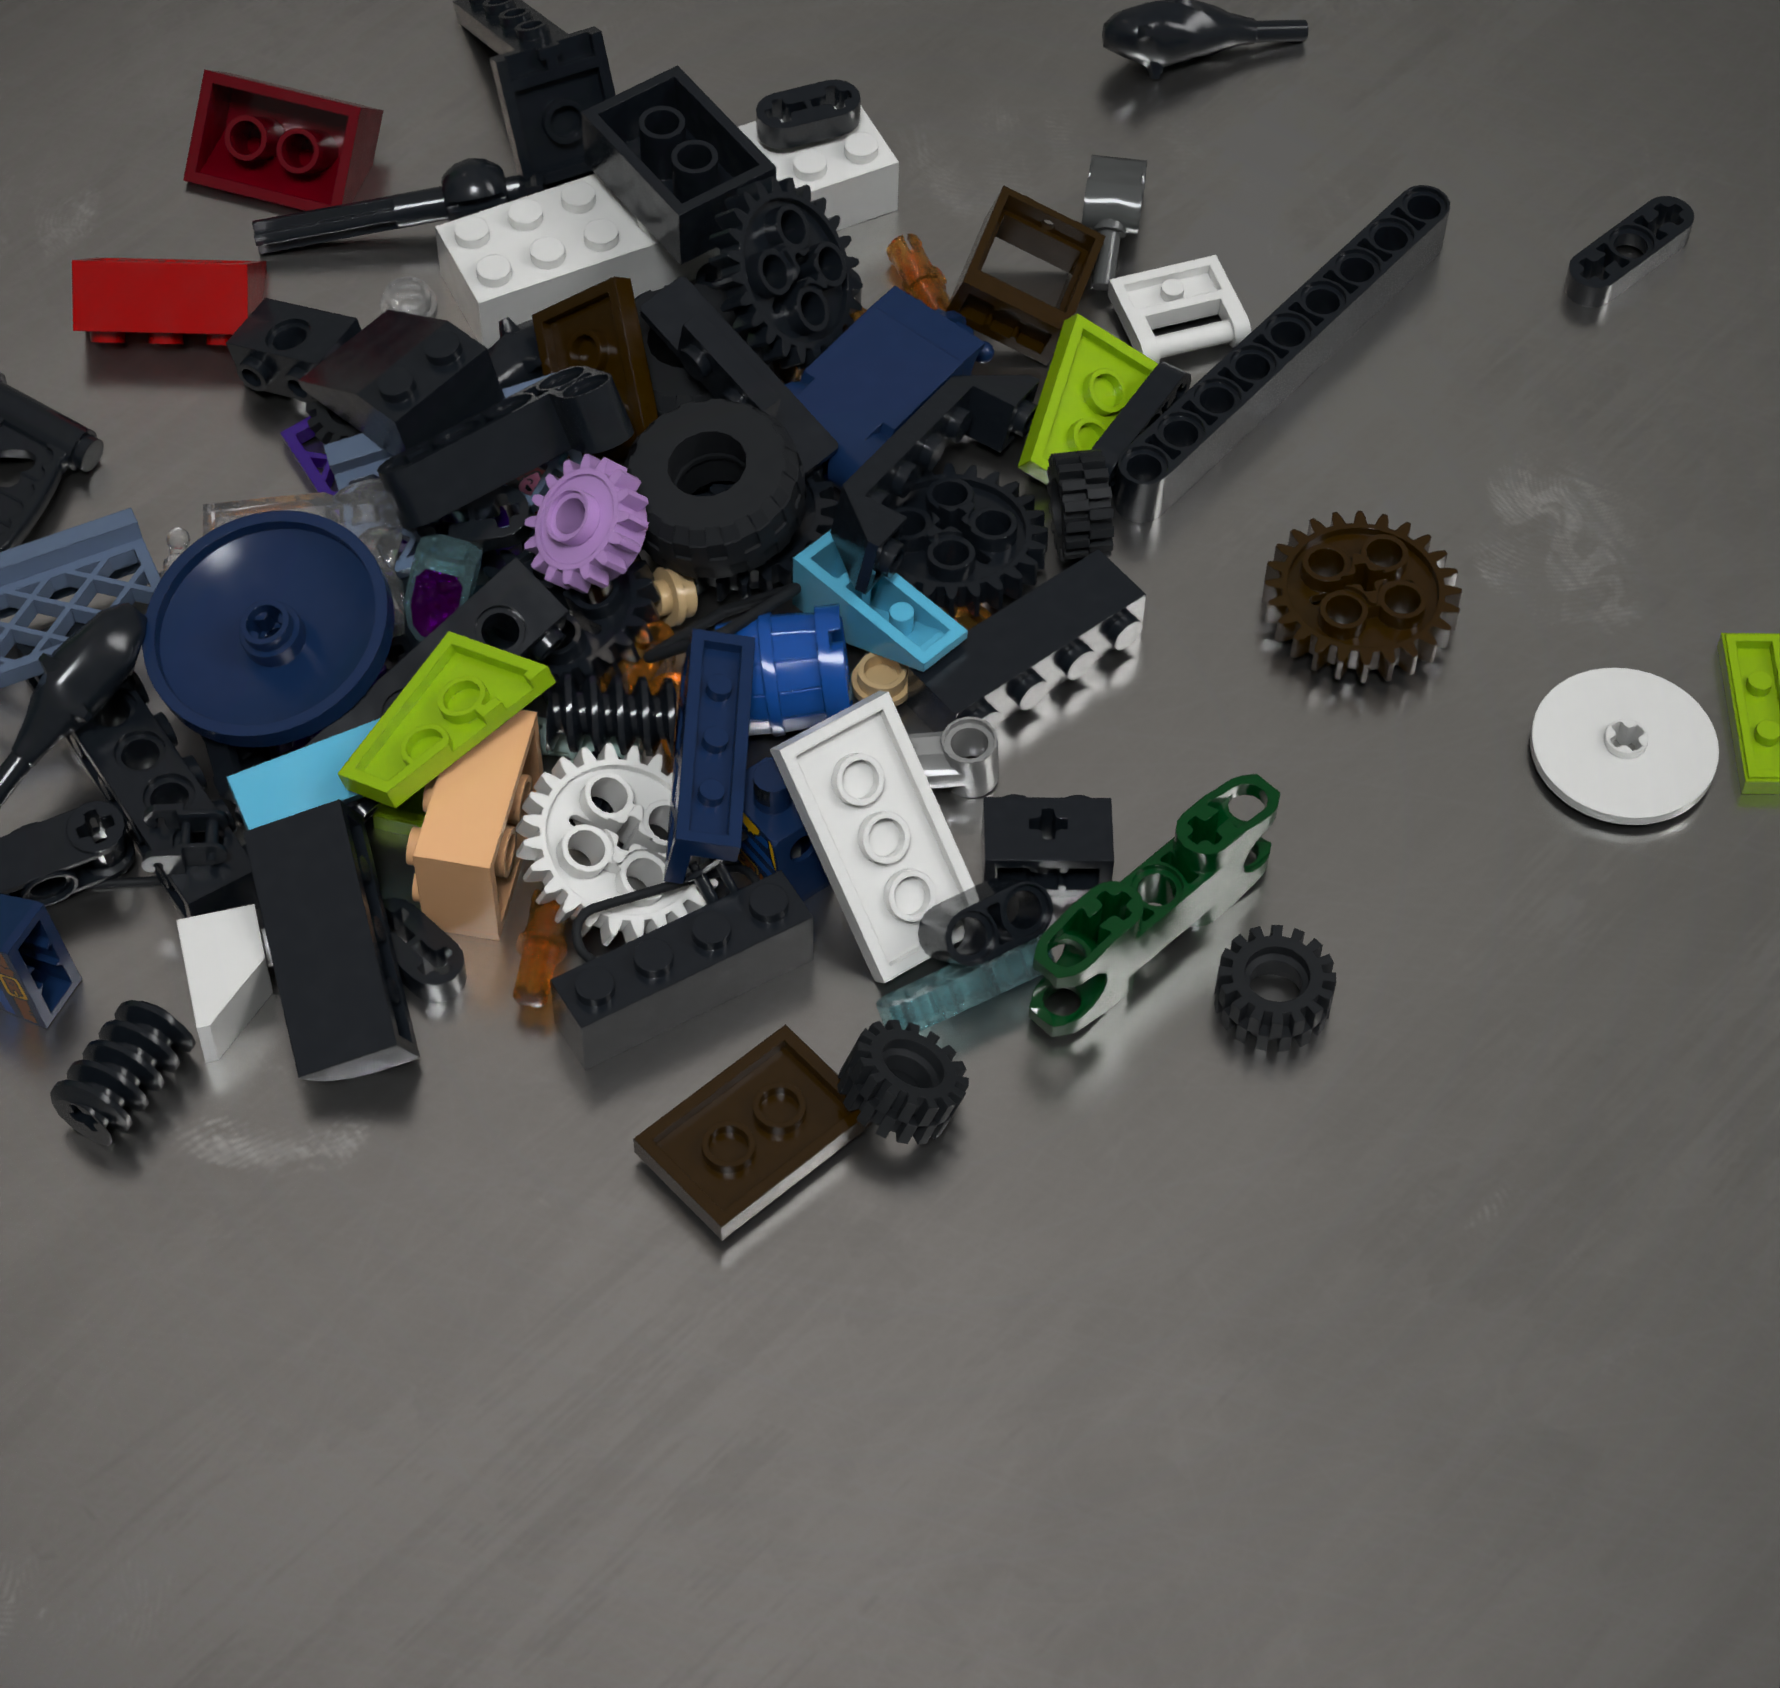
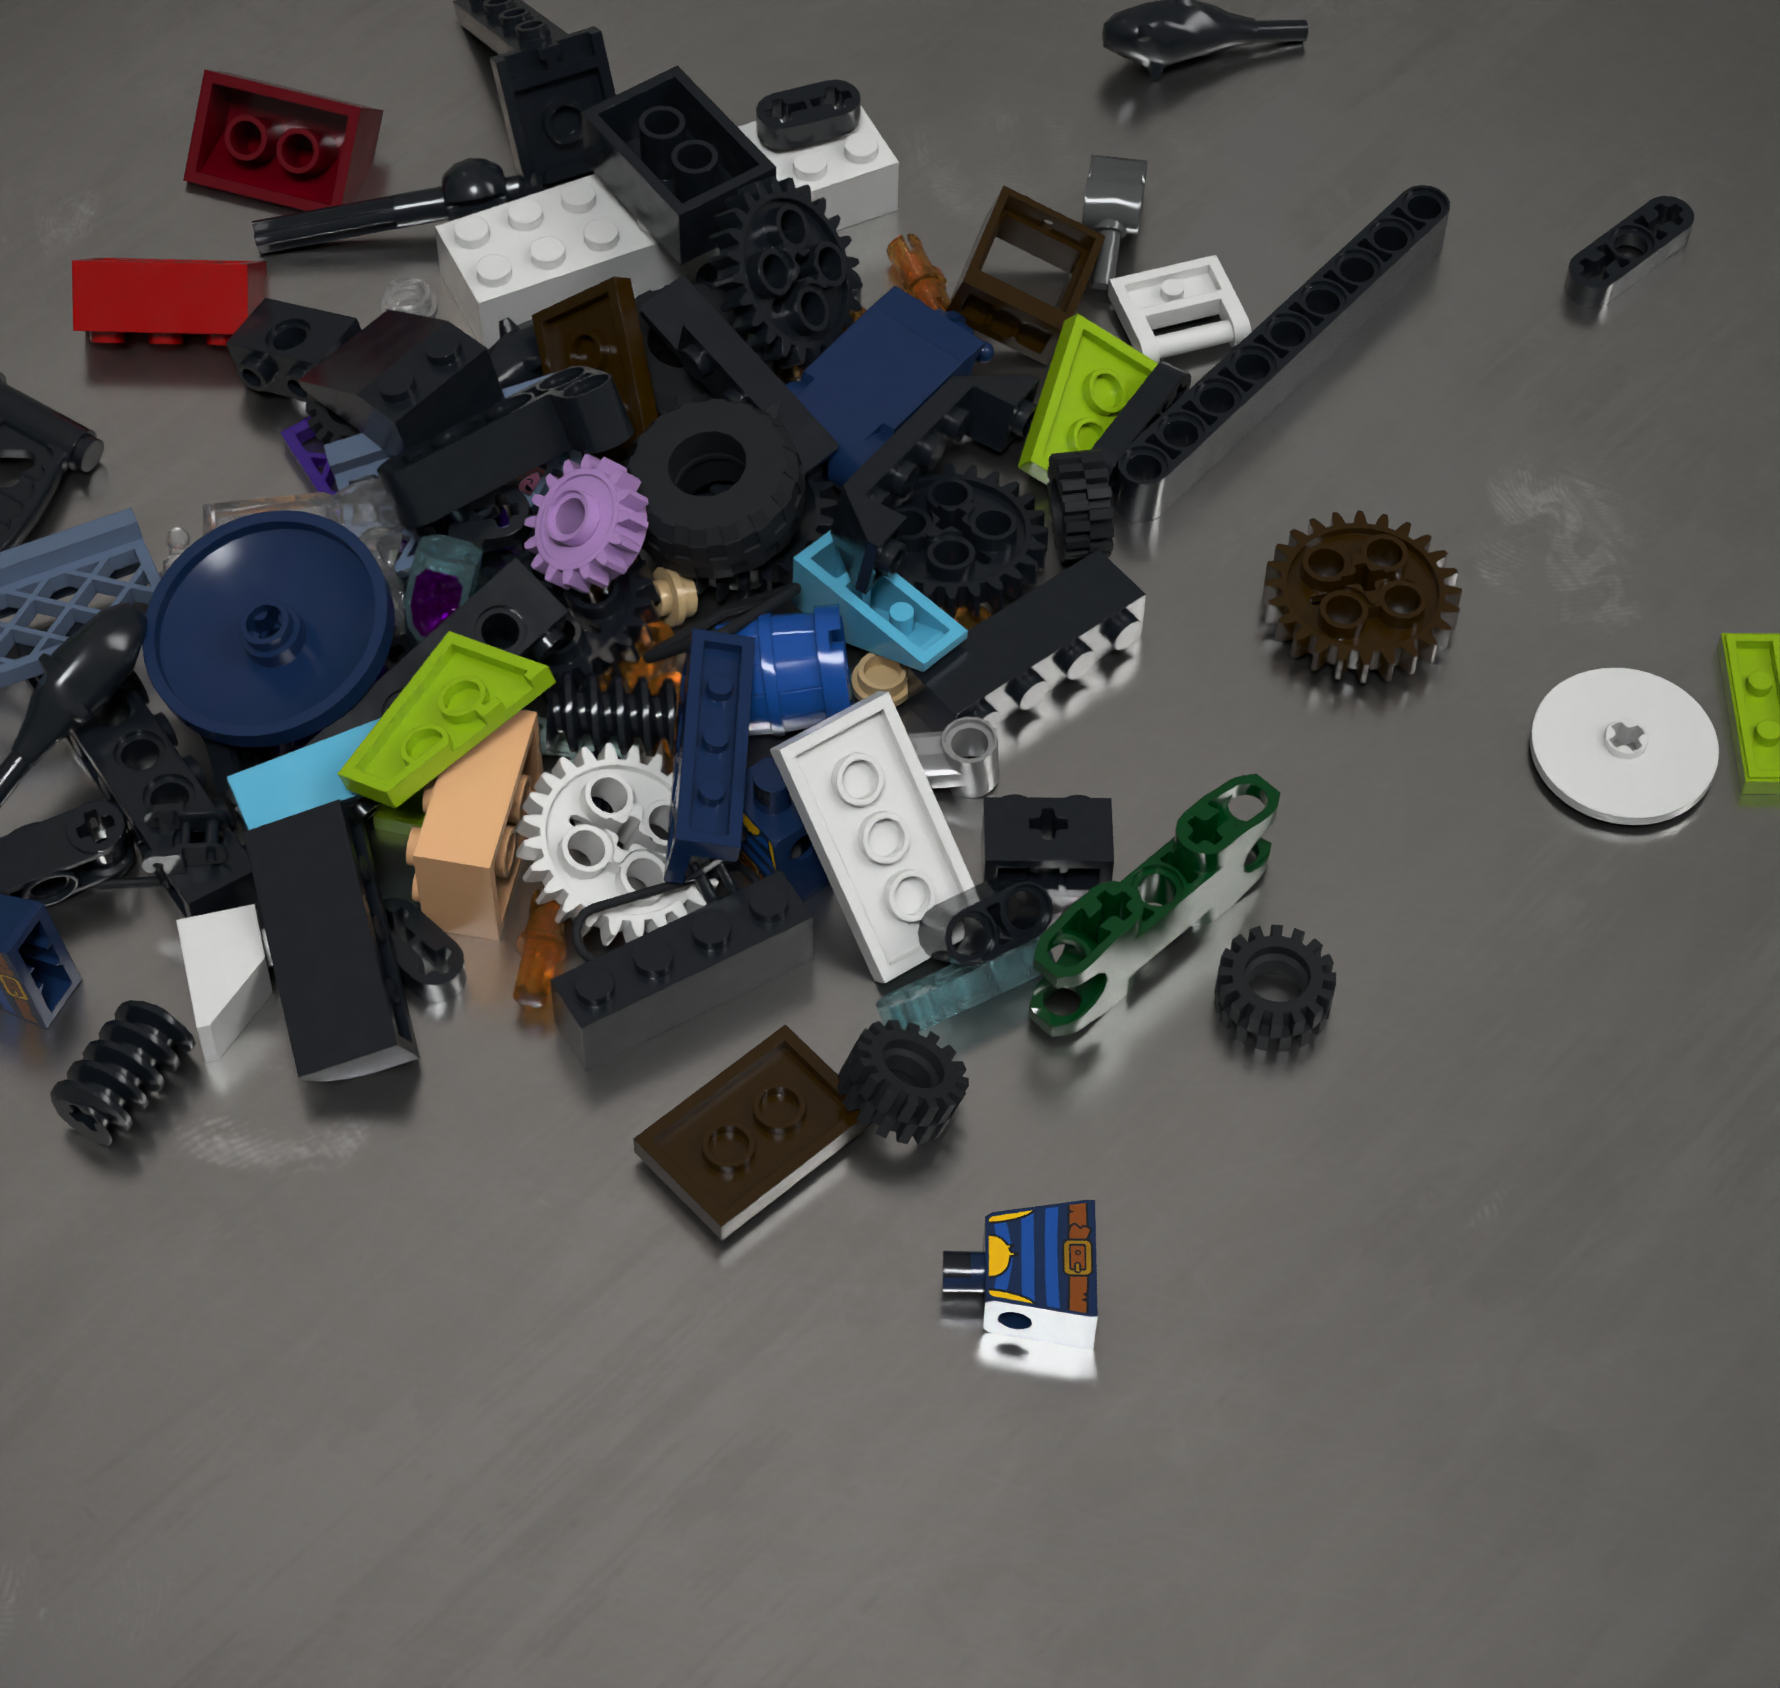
none -> torso [942,1200,1098,1349]

